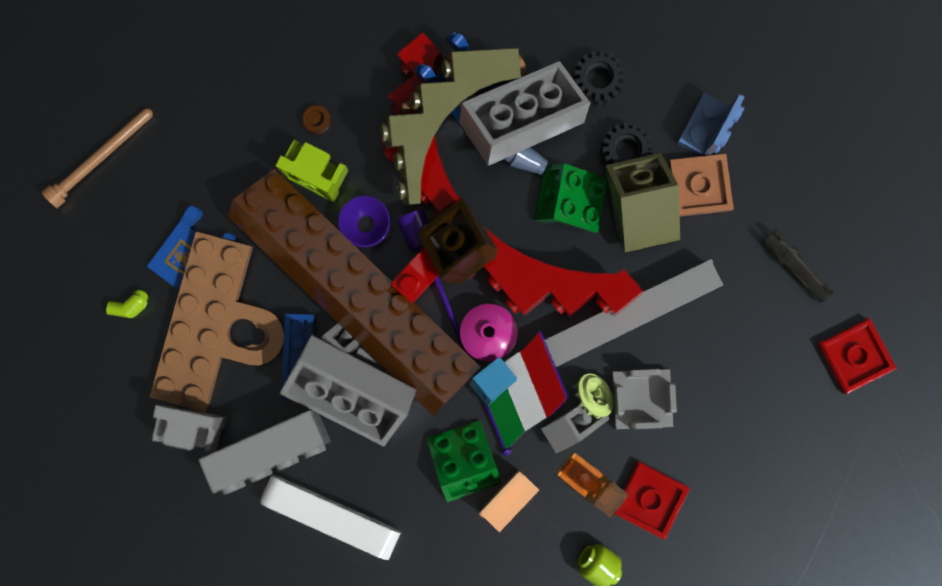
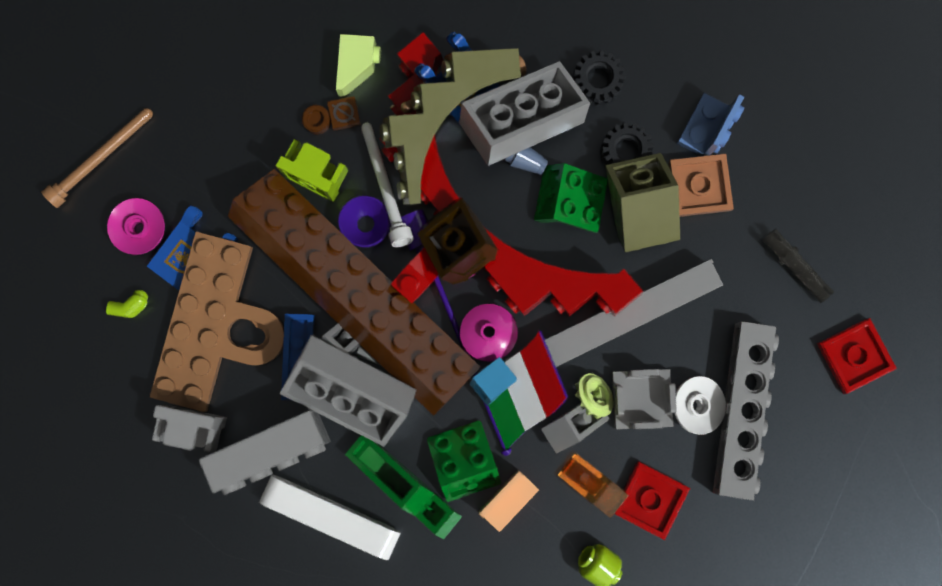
none -> dark pink dish [107,198,165,255]
none -> reddish brown tile [327,96,361,131]
none -> yellowish green slope [336,34,381,97]
none -> green slope [345,435,462,539]
none -> white piece [361,123,414,247]
none -> white dish [675,377,726,435]
none -> light grey brick [713,322,779,500]

